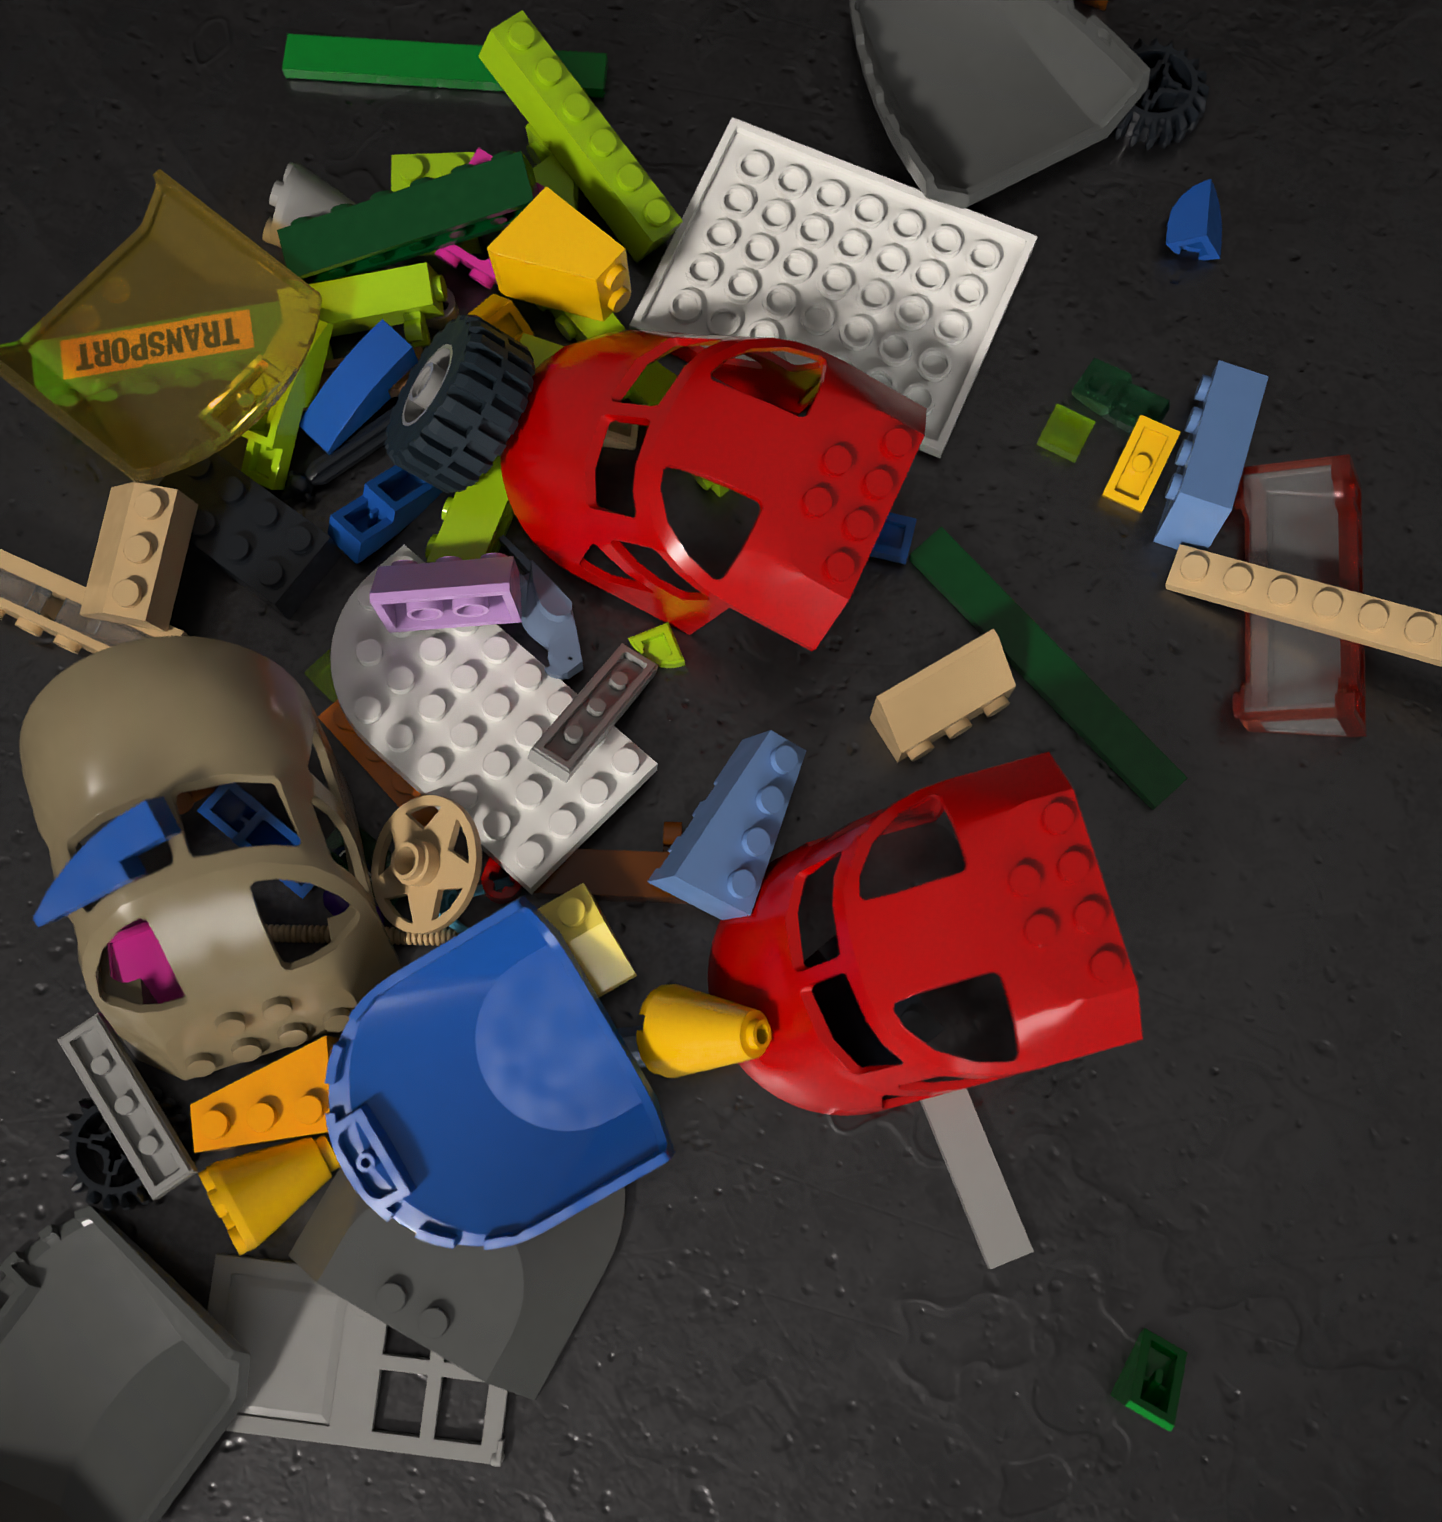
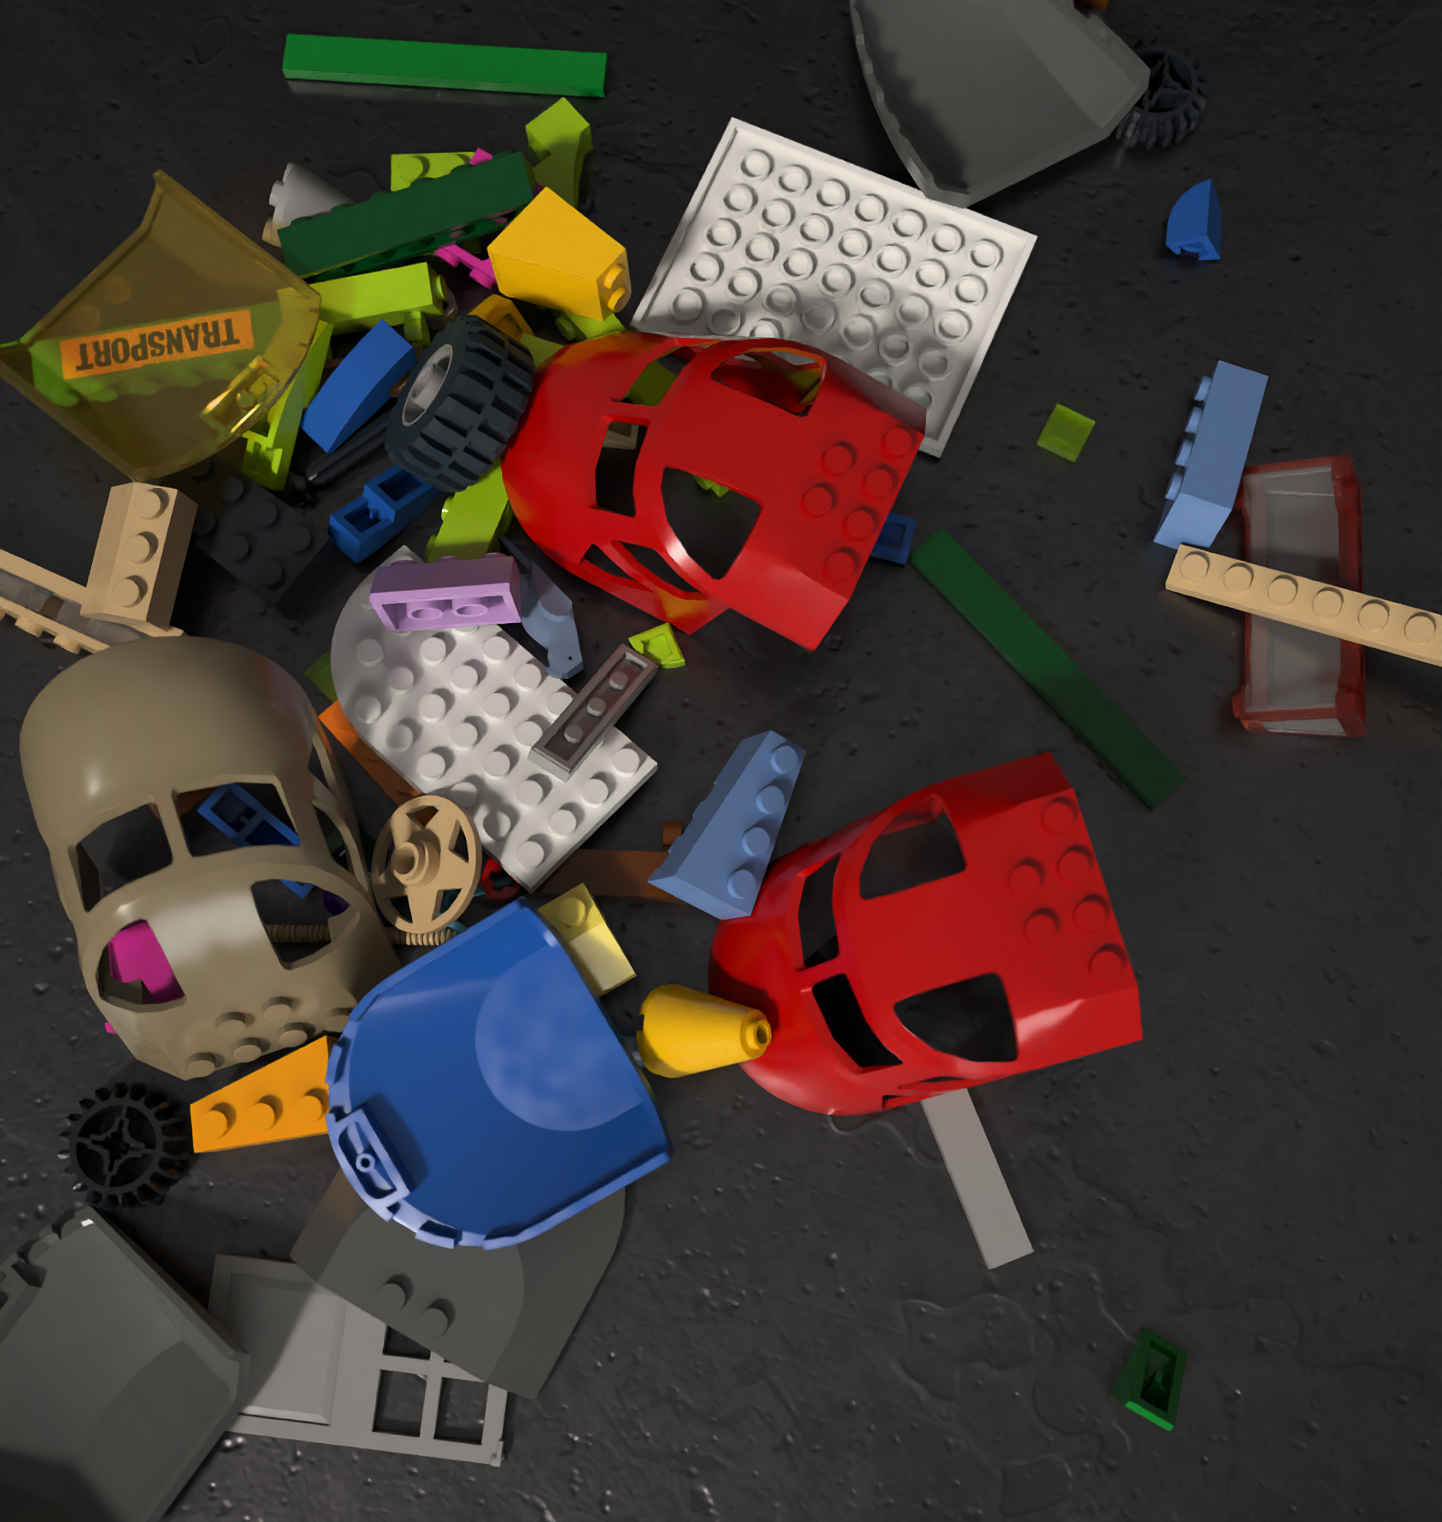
blue slope [33,797,182,927] -> none
light grey tile [57,1013,199,1200] -> none
yellow cone [198,1134,341,1256] -> none
lime brick [478,10,683,263] -> none
tan slope [870,628,1016,763] -> none
clear green slope [1072,358,1170,434] -> none
yellow plate [1101,415,1181,513] -> none

